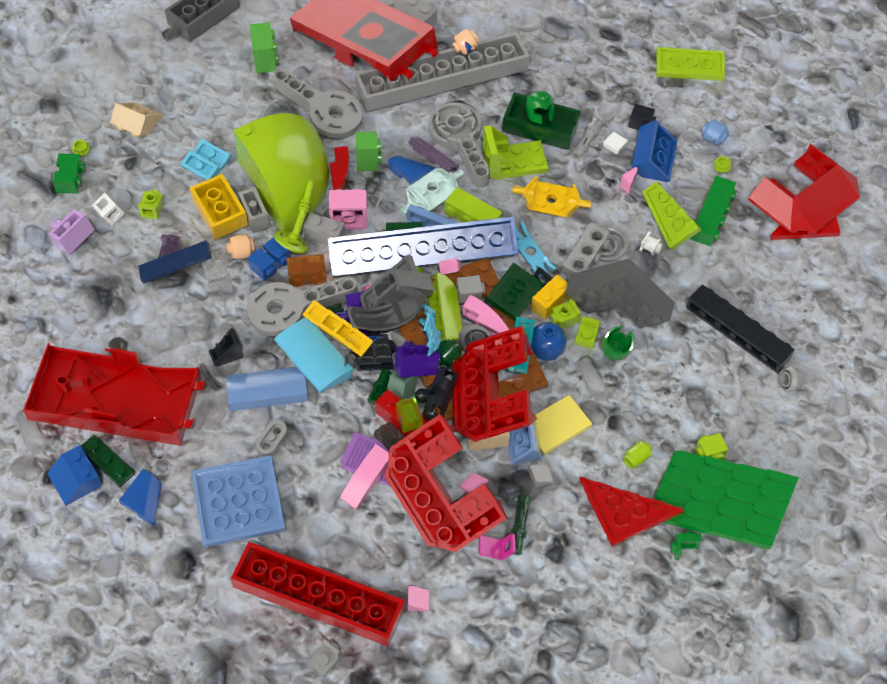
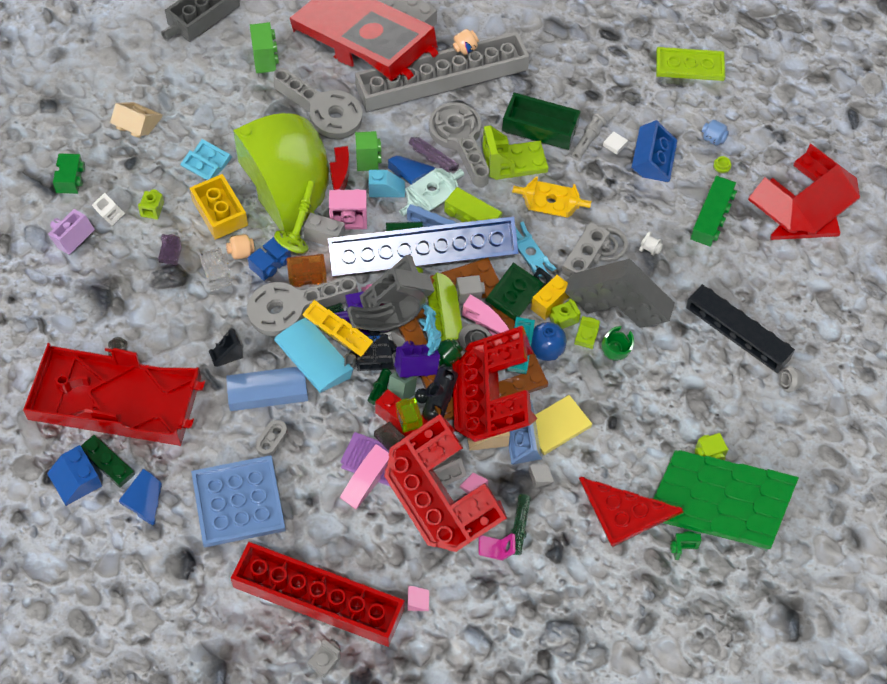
lime plate [72,139,90,156] -> none
dark blue tile [138,240,212,284] -> none
light grey brick [238,187,269,233] -> none
bright pink slope [439,258,462,275] -> none
green helmet [525,90,554,124] -> none
bright pink slope [620,167,638,194] -> none
lime brick [622,441,652,469] -> none
black brick [628,104,657,130] -> none
lime wing [642,181,702,250] -> none
none -> medium azure slope [369,170,405,197]
none -> light grey slope [433,457,467,486]

